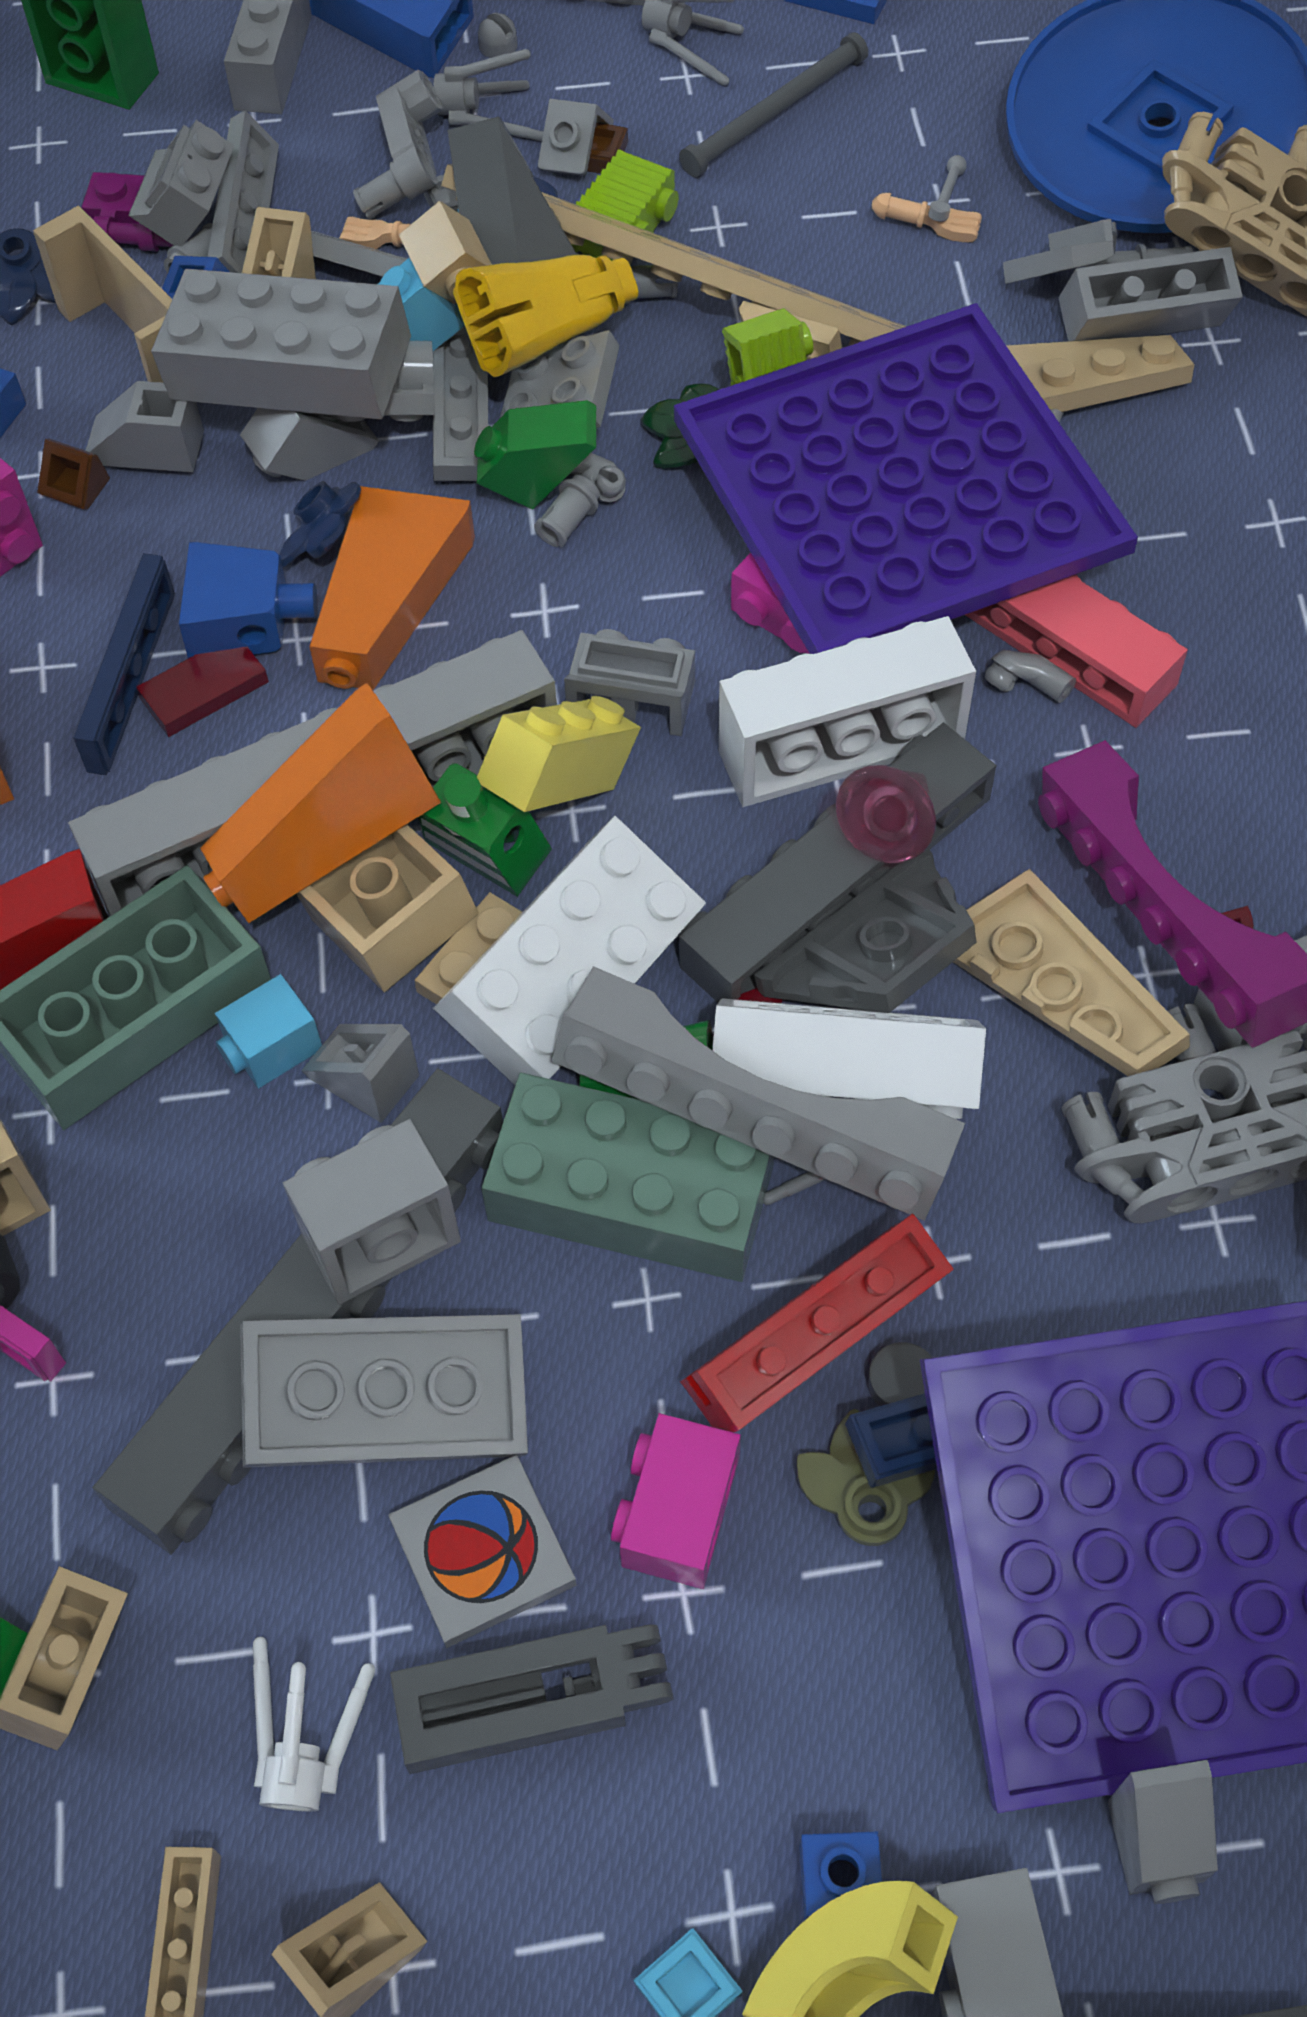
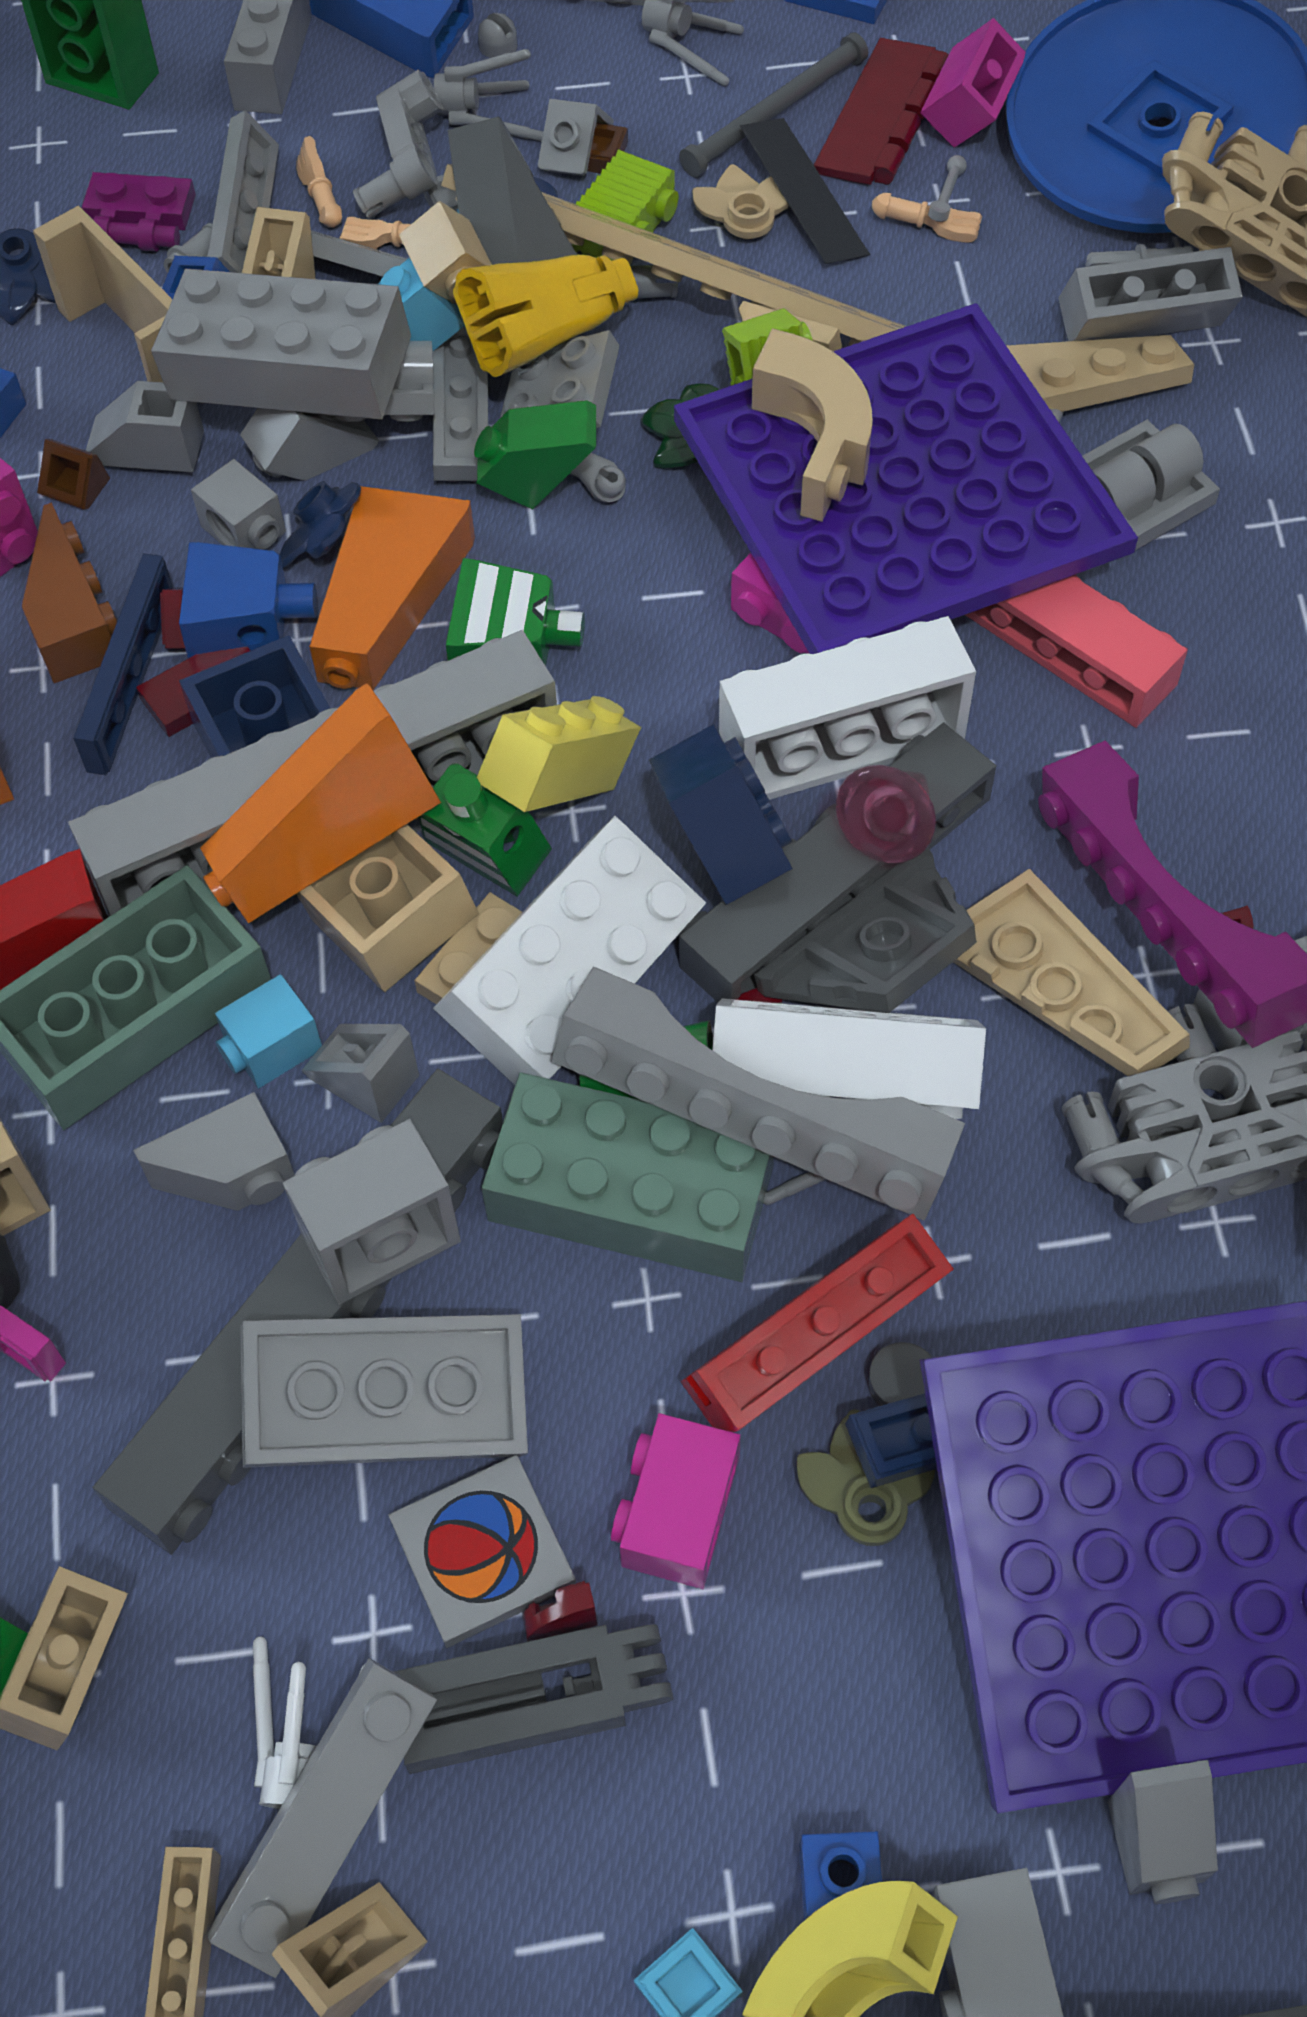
light grey window [128,120,234,246] -> none
light grey pin [534,475,600,547] -> none
light grey window [564,629,695,736] -> none
light grey arm [985,650,1076,703] -> none
light grey slope [1003,219,1117,284] -> none
none -> dark orange slope [22,502,117,684]
none -> light grey slope [133,1092,295,1211]
none -> dark red tile [160,587,185,648]
none -> dark blue brick [179,635,330,758]
none -> light grey brick [191,459,286,549]
none -> light grey plate [206,1658,437,1979]
none -> light nougat piece [296,136,342,228]
none -> green torso [446,558,585,666]
none -> dark red tile [522,1581,598,1642]
none -> dark blue brick [649,724,793,905]
none -> tan plate [692,164,789,239]
none -> black sticker [740,118,870,264]
none -> tan arch [752,328,872,522]
none -> dark red windscreen [814,37,949,185]
none -> dark pink brick [920,18,1026,148]
none -> light grey plate [1082,419,1220,550]

